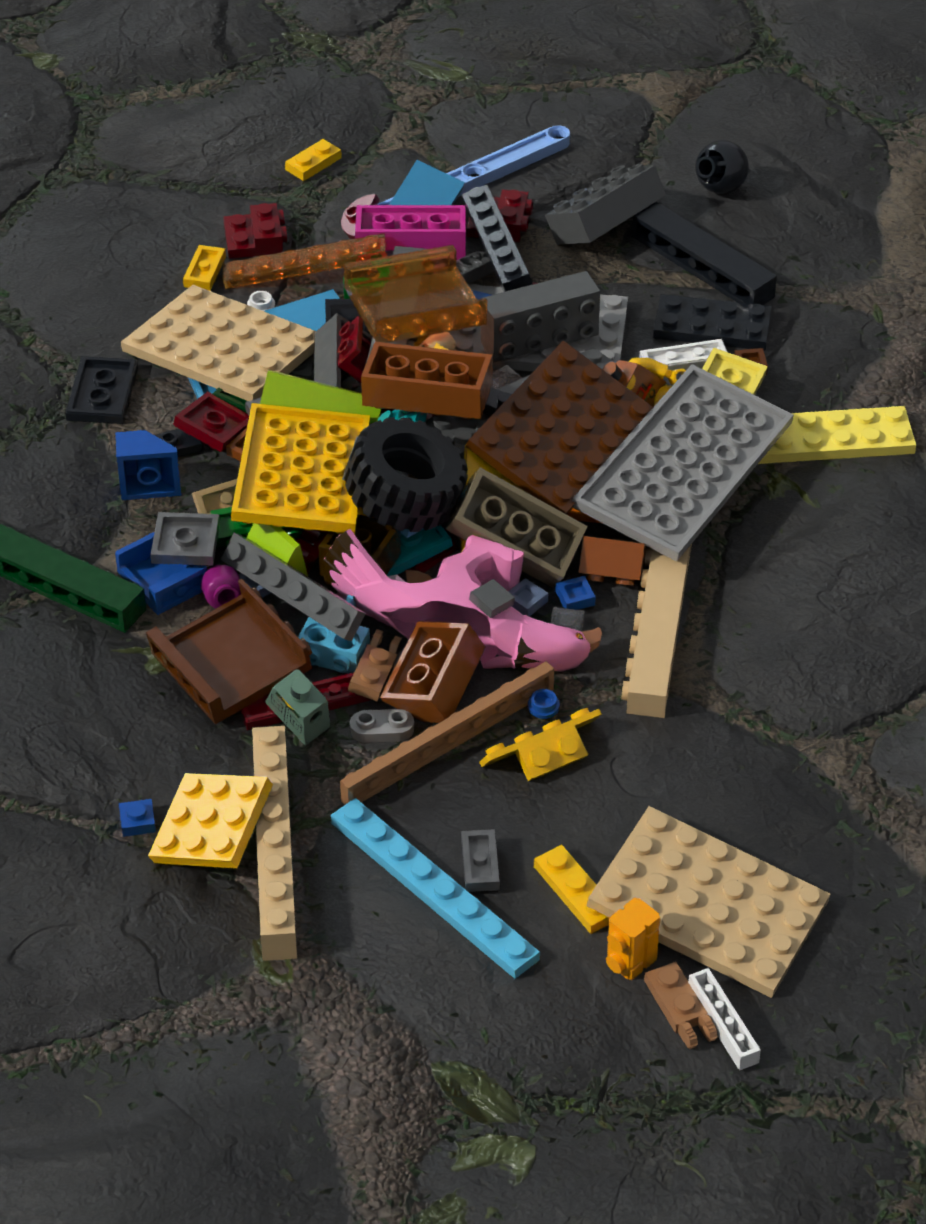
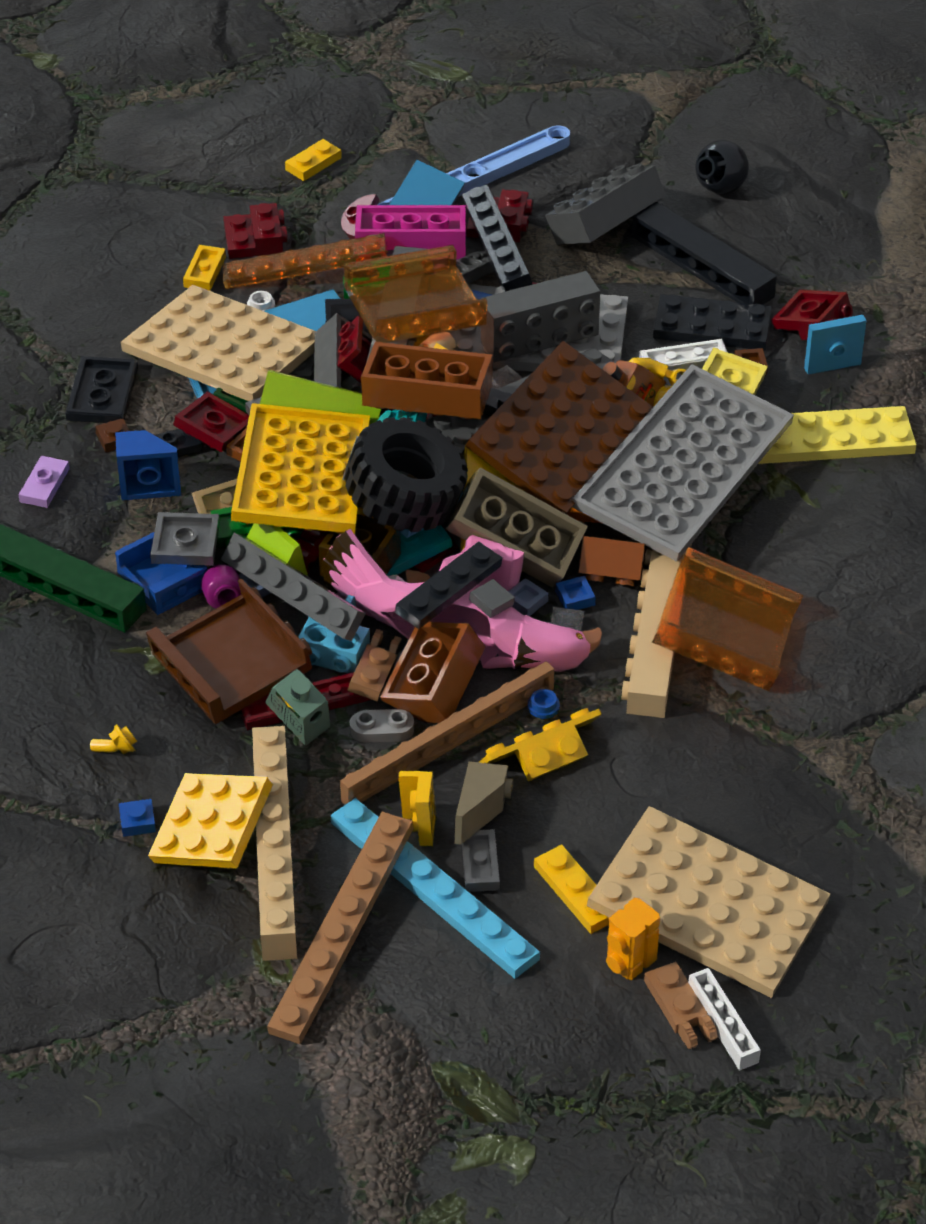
none -> lavender plate [19,456,70,508]
none -> yellow plate [90,724,137,754]
none -> reddish brown plate [95,418,129,453]
none -> medium nougat plate [267,812,414,1045]
none -> black plate [395,542,503,629]
none -> yellow bracket [399,771,436,846]
none -> dark tan slope [454,762,513,844]
none -> clear orange panel [652,547,803,691]
none -> dark red plate [772,290,853,340]
none -> dark azure plate [804,315,867,375]

